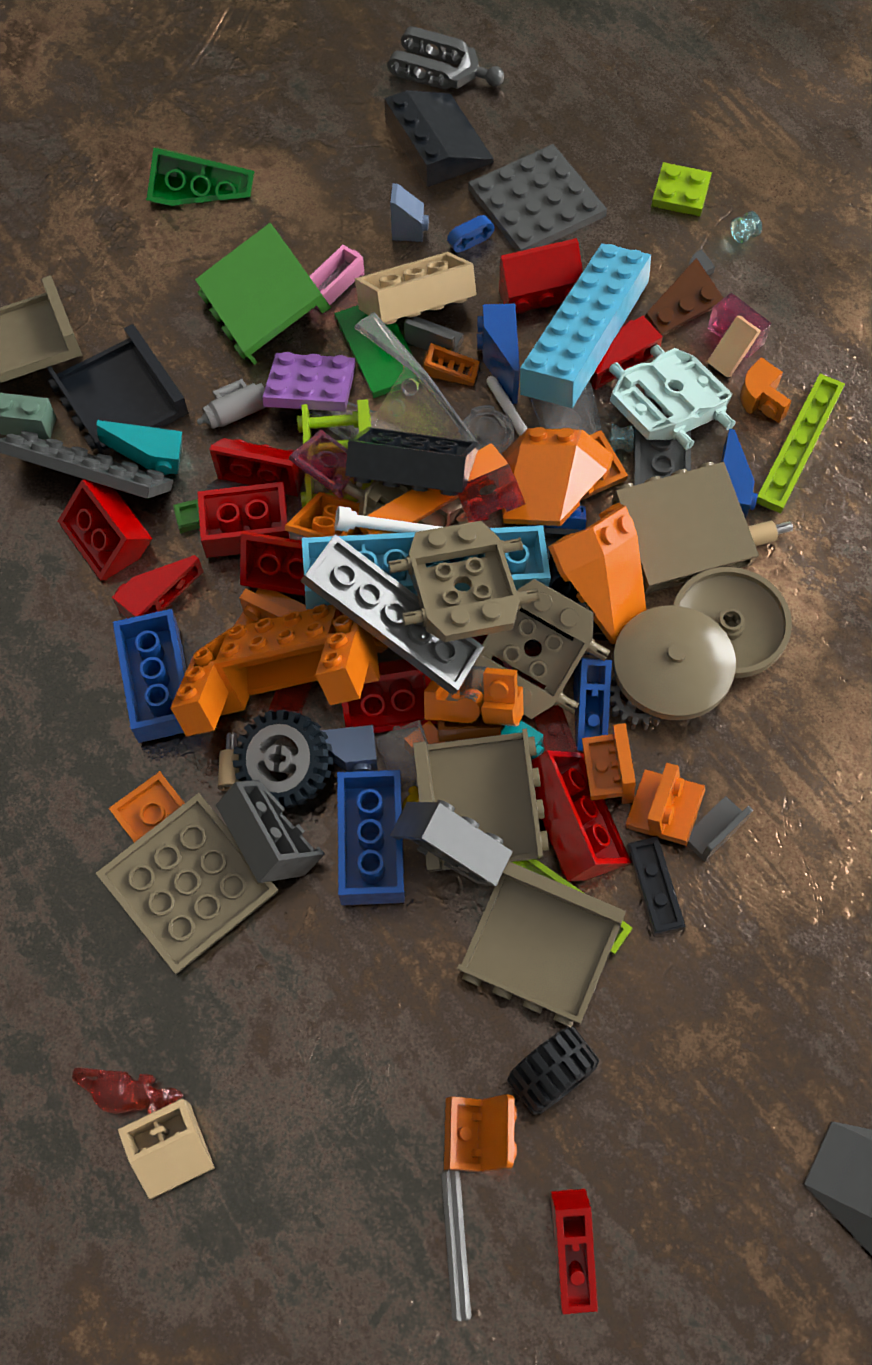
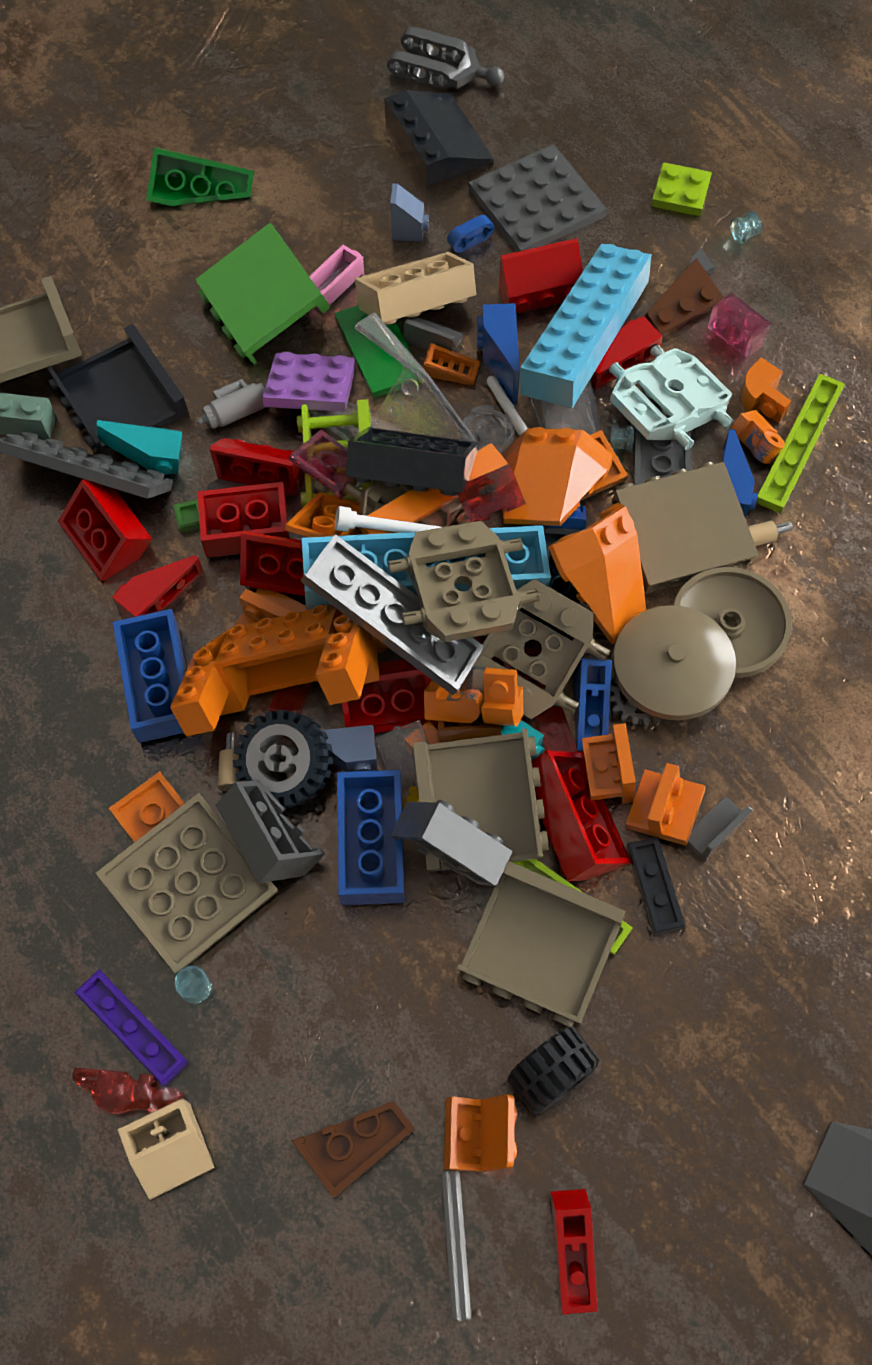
light nougat tile [707,316,761,377] -> none
none -> dark purple tile [74,969,189,1087]
none -> clear light blue wheel [174,966,211,1004]
none -> reddish brown wing [292,1101,415,1198]
none -> orange leg [727,410,785,464]

